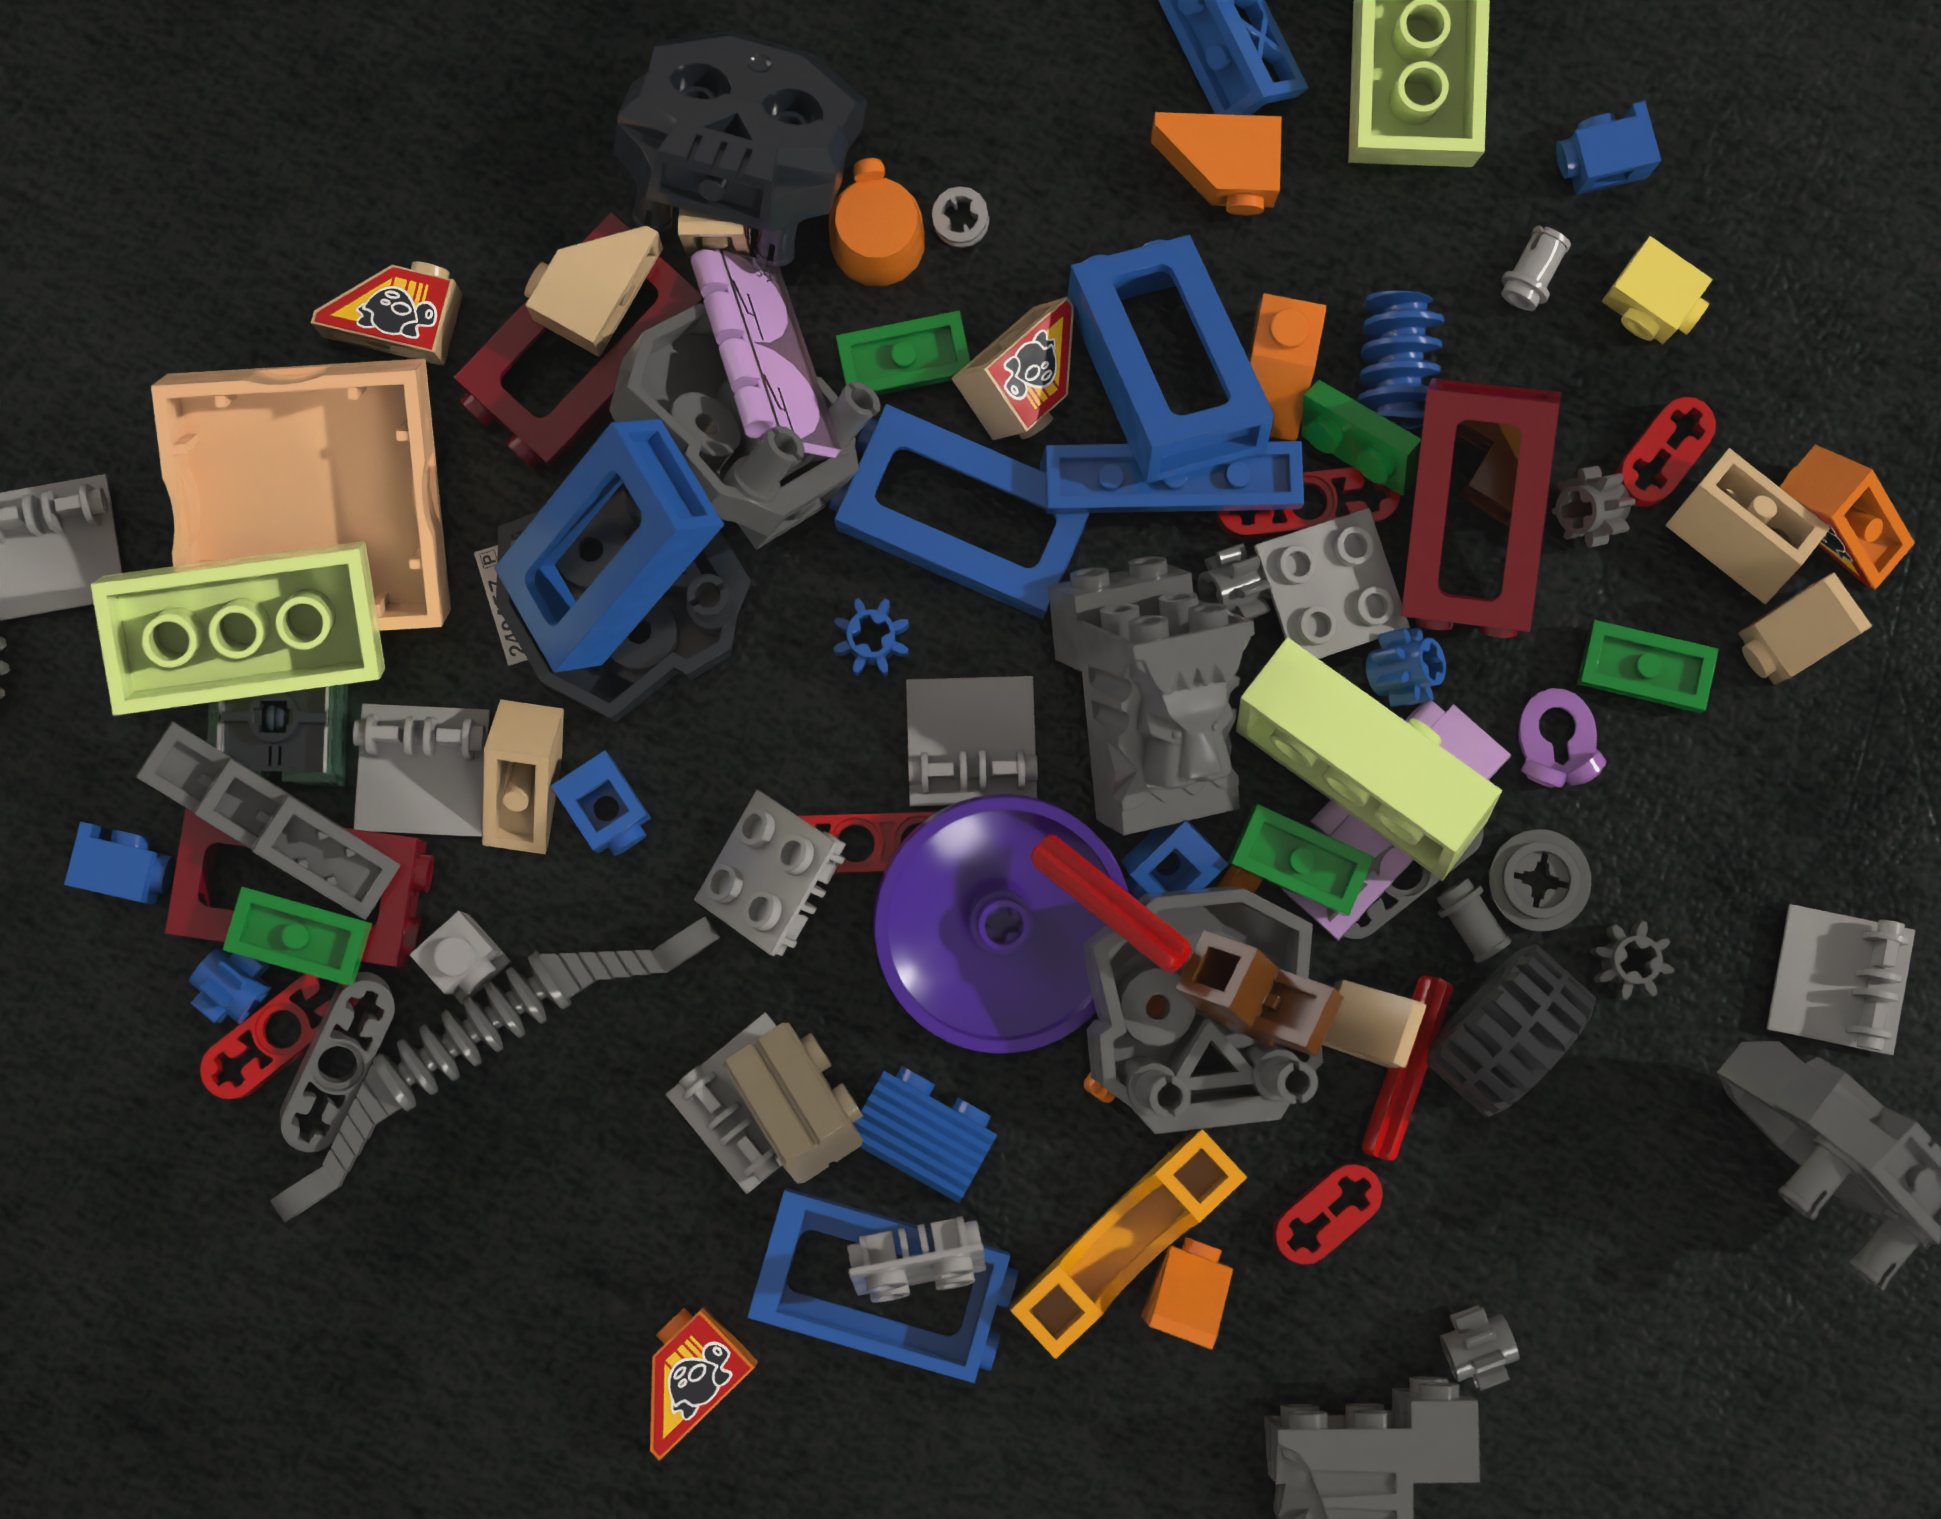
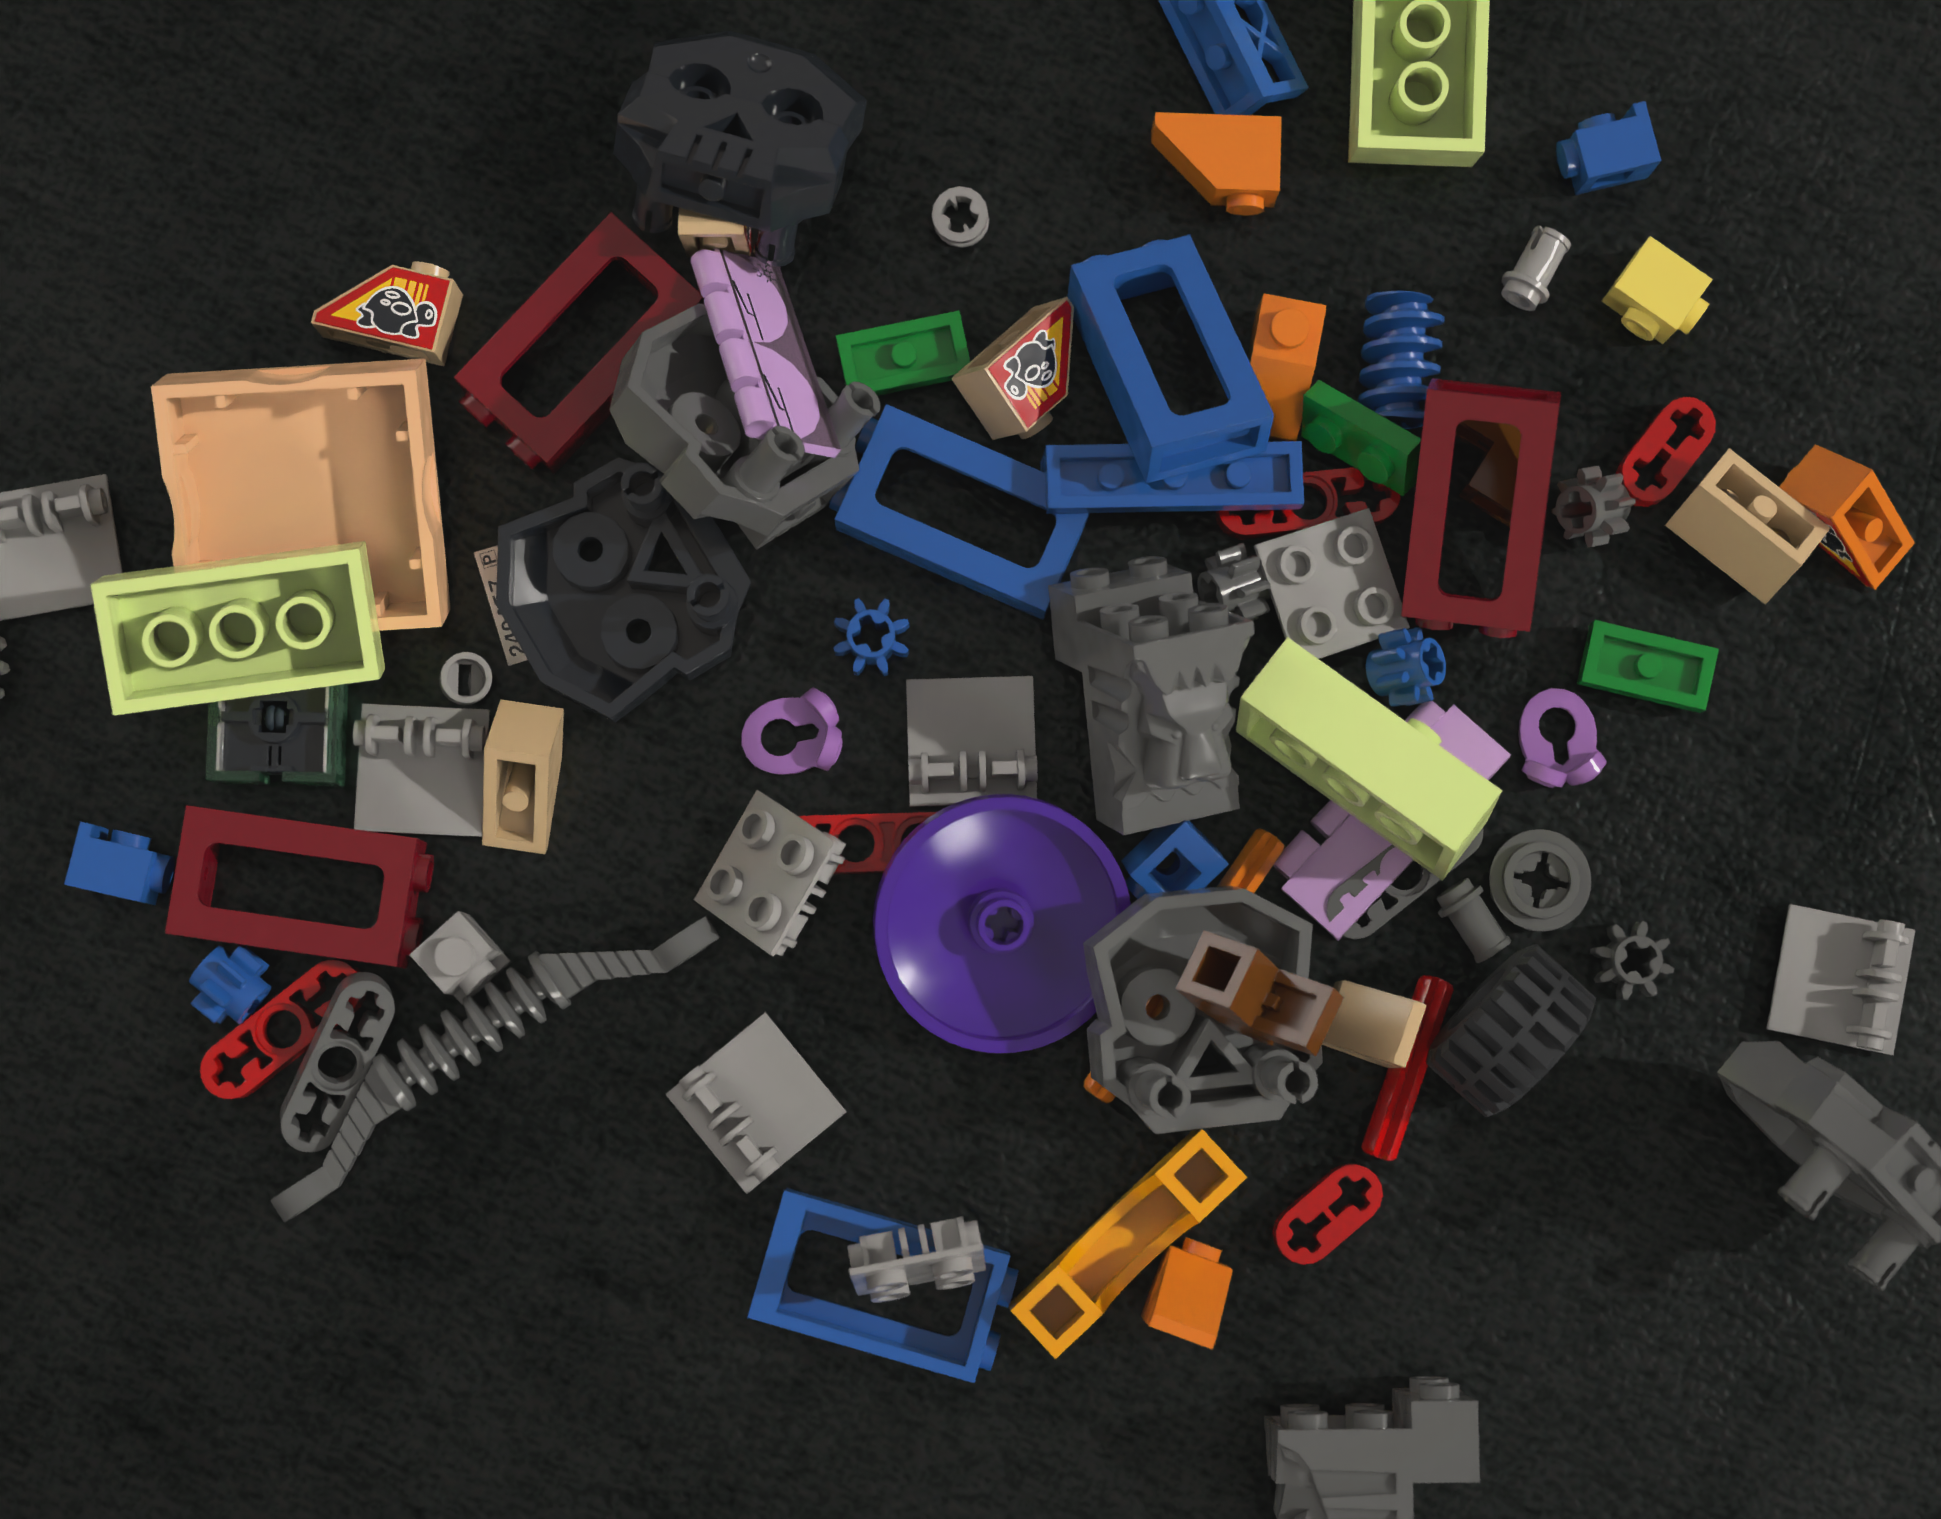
dark grey slope [136,721,401,920] -> none
green plate [223,887,372,986] -> none
blue piece [494,419,724,672] -> none
tan slope [524,226,663,357] -> none
blue brick [551,750,652,856] -> none
slope [650,1306,758,1460] -> none
dark tan brick [723,1022,864,1184] -> none
orange hat [829,158,925,286] -> none
blue brick [854,1066,997,1203] -> none
red axle [1030,835,1192,973] -> none
green plate [1228,804,1374,916] -> none
dark grey gear [1440,1305,1519,1390] -> none
tan slope [1738,573,1872,685] -> none
none -> light grey hinge [439,652,492,705]
none -> medium lavender piece [742,687,843,775]

